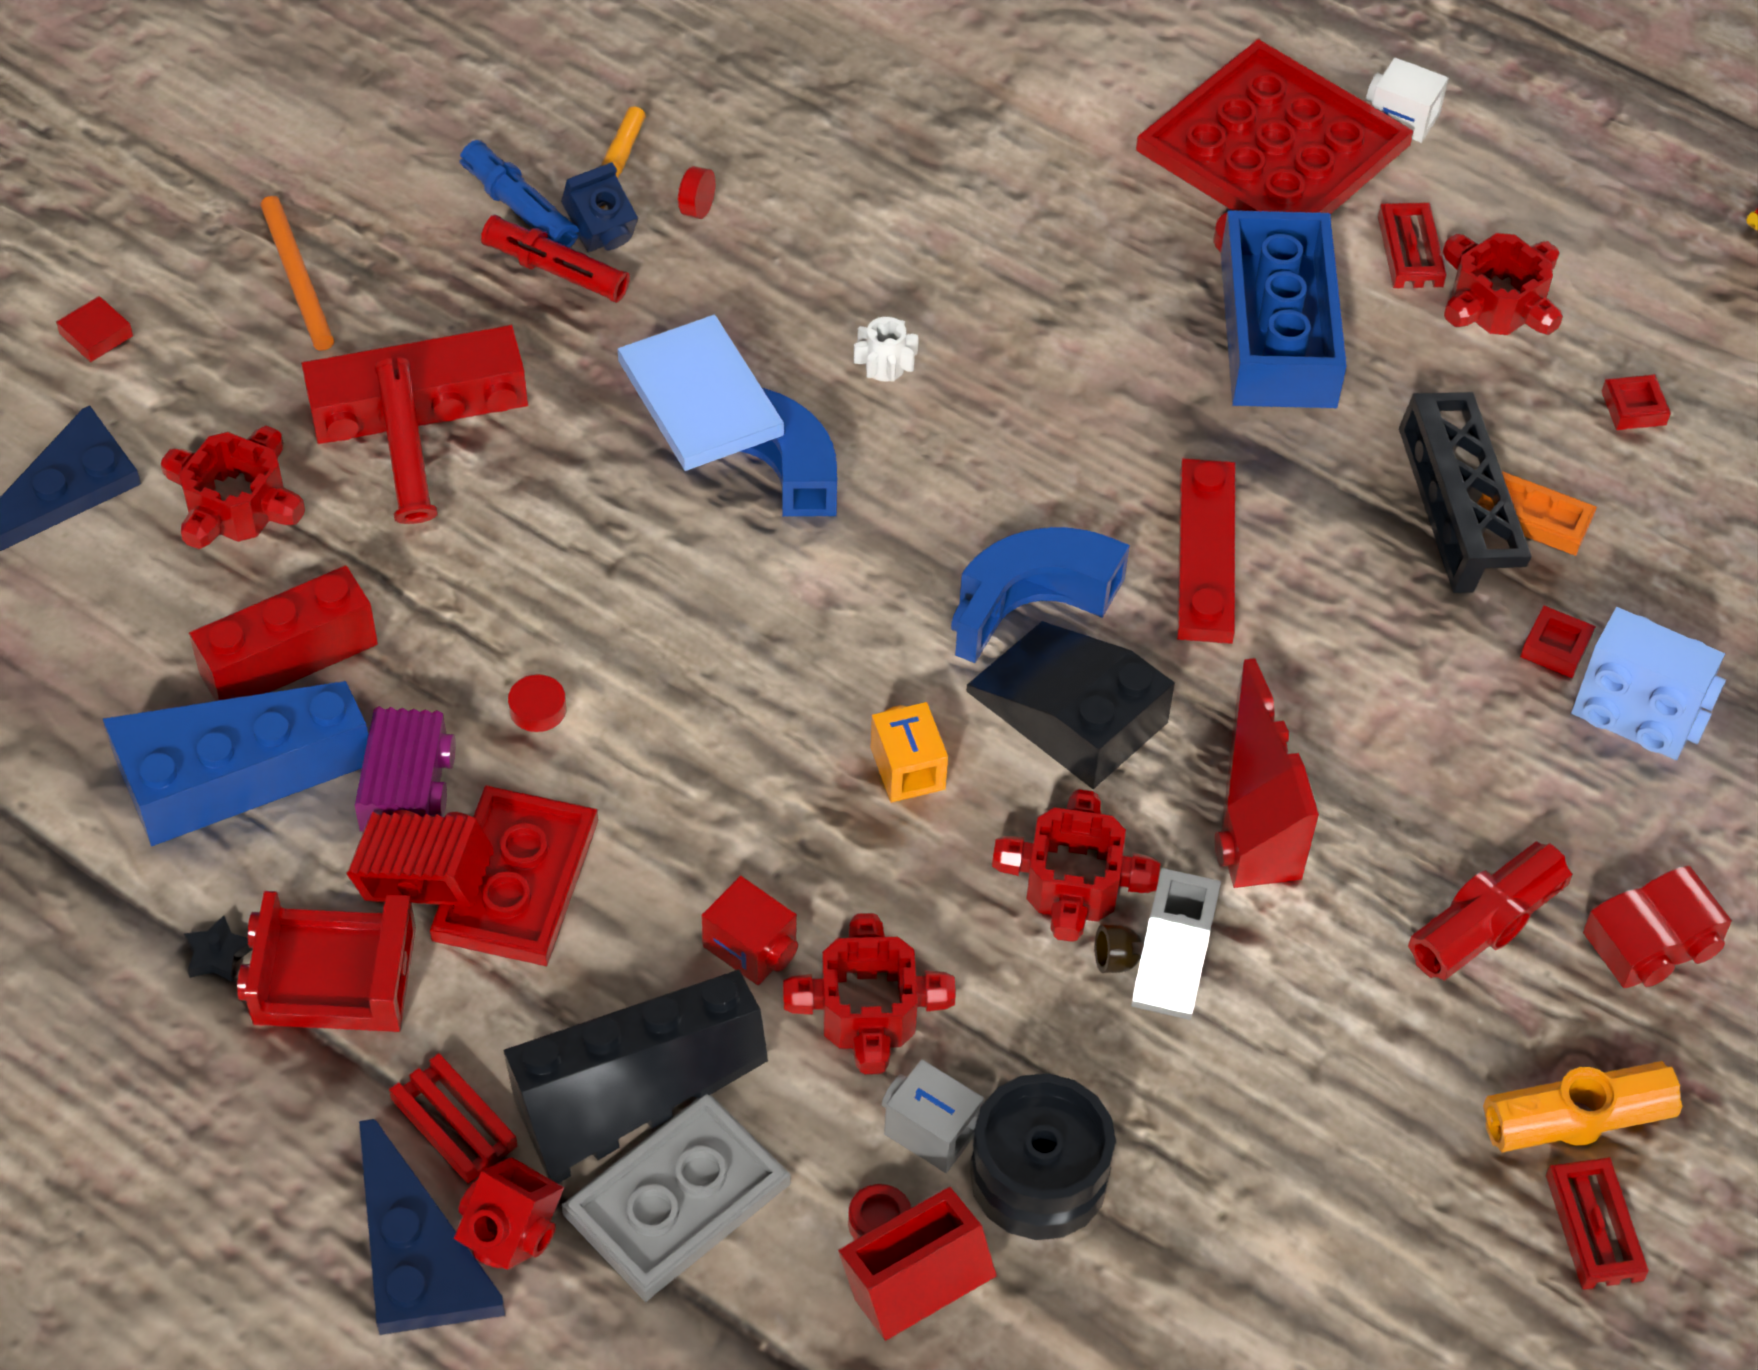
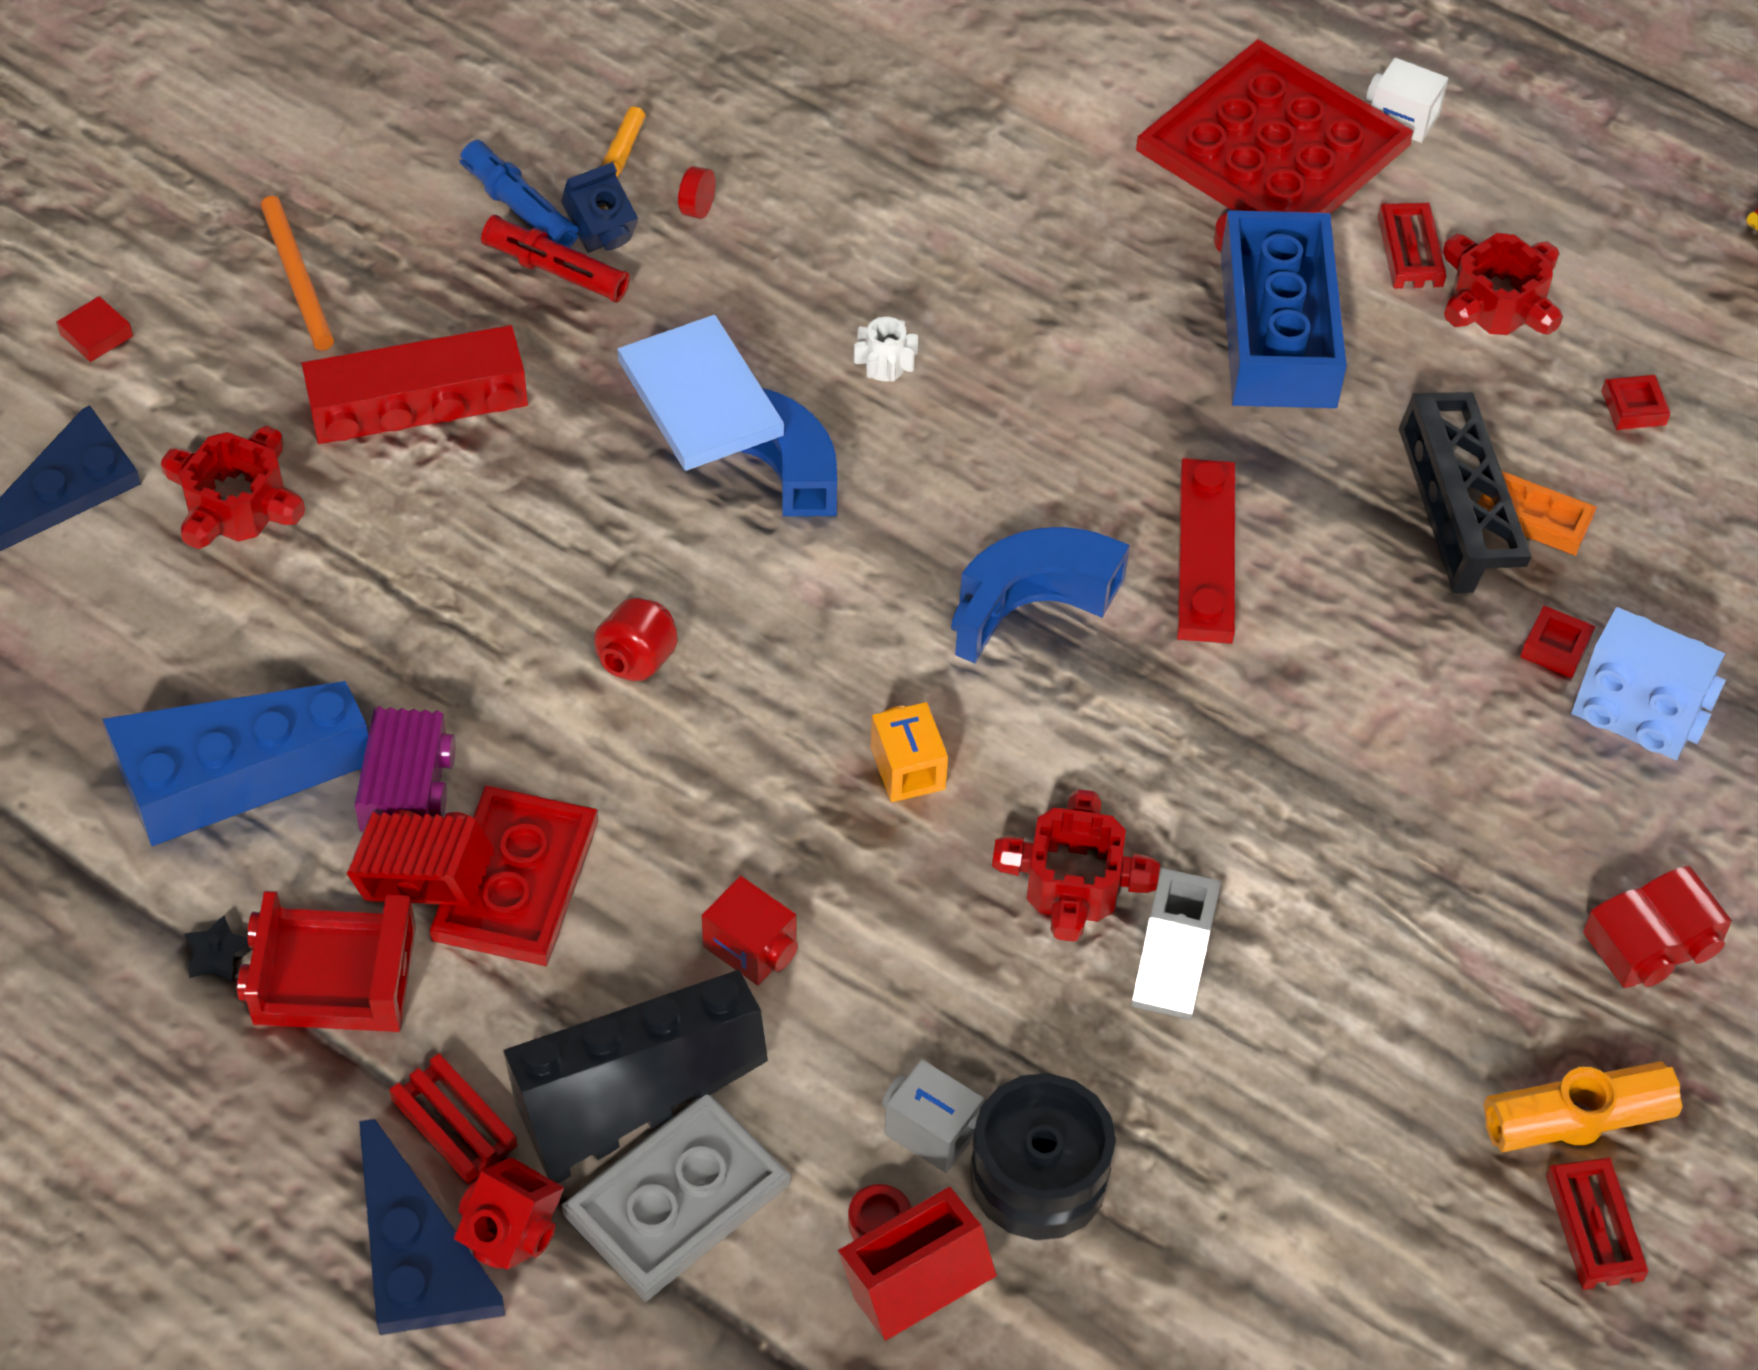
red brick [189,565,378,701] -> none
red pin [375,358,438,524] -> none
red tile [508,674,567,732] -> none
red piece [783,913,956,1075] -> none
black slope [966,621,1175,789] -> none
dark brown hinge [1094,925,1142,973] -> none
red wedge [1214,658,1319,888] -> none
red piece [1408,841,1573,981] -> none
none -> red head [593,597,678,682]

